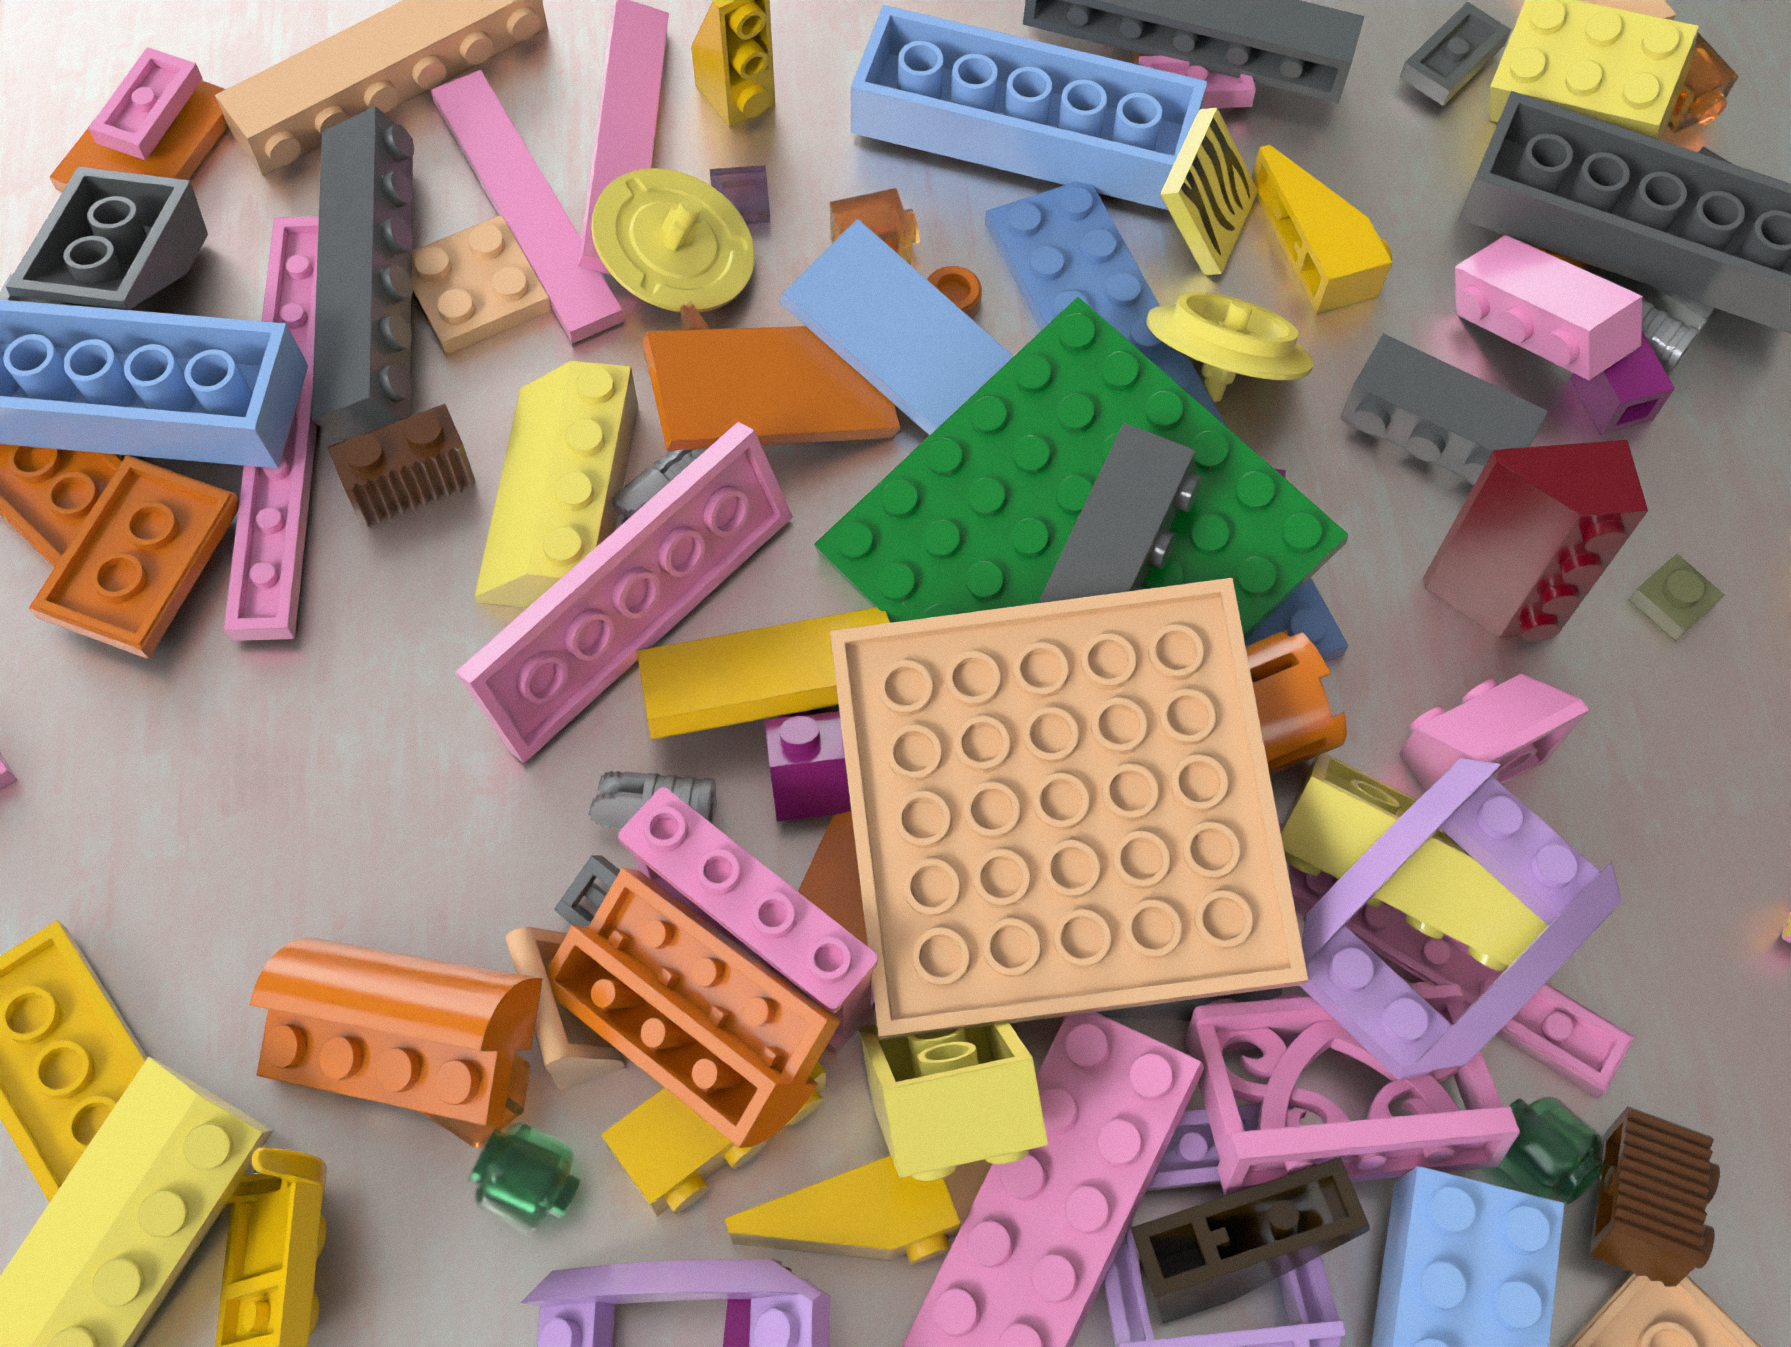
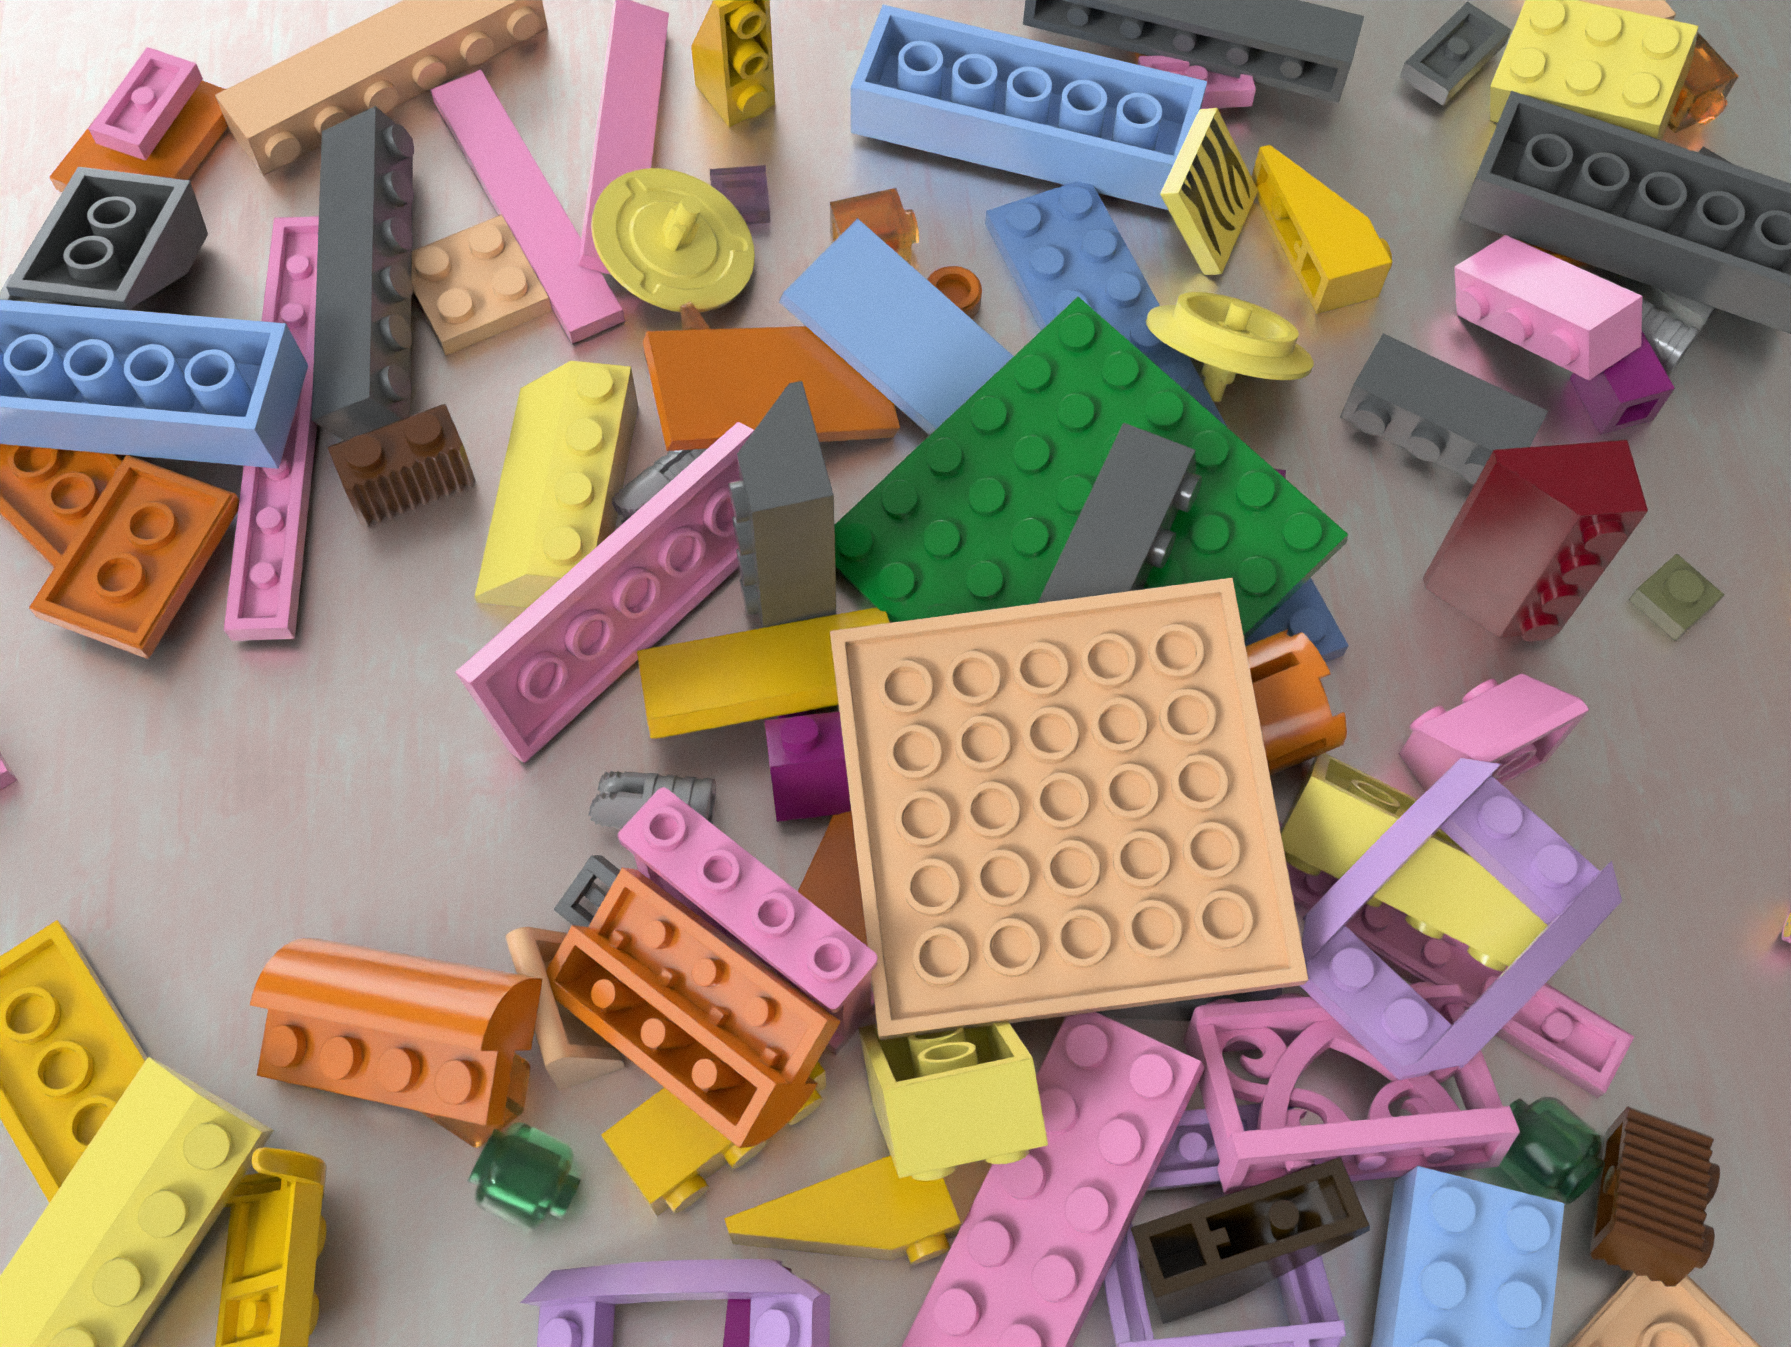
none -> dark grey slope [728,381,836,628]

